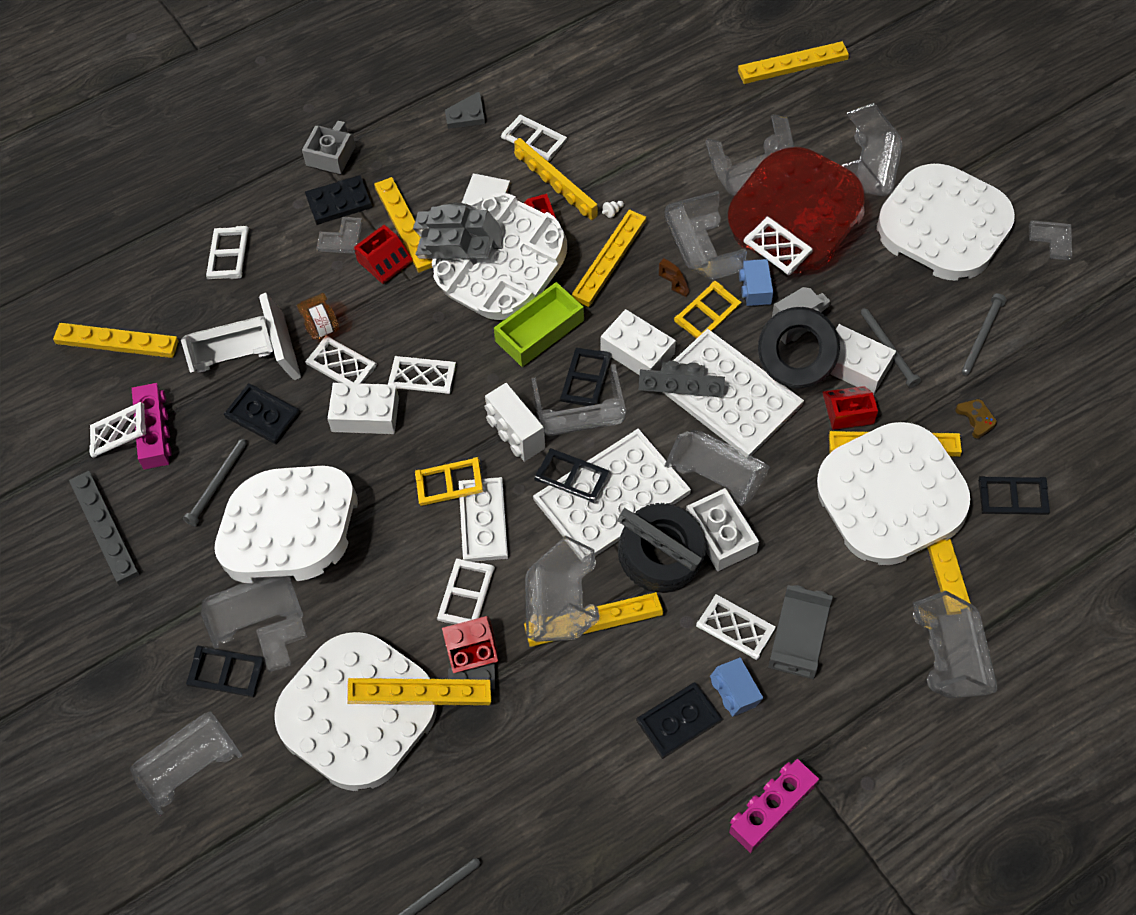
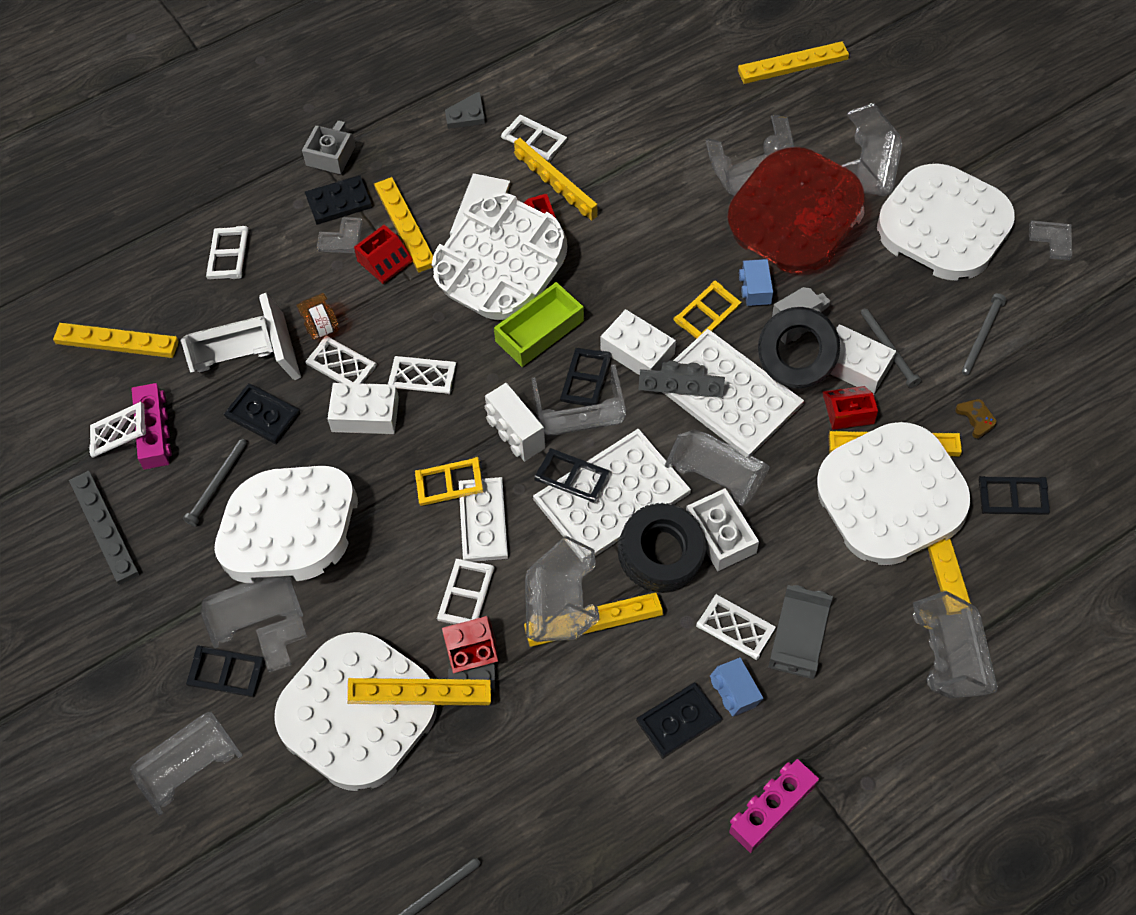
dark grey piece [413,202,502,259] -> none
yellow plate [572,210,646,307] -> none
white hair [602,201,624,218] -> none
dark grey tile [618,507,702,571] -> none
reddish brown slope [659,258,689,297] -> none
clear windscreen [664,191,747,279] -> none
white window [743,216,813,275] -> none

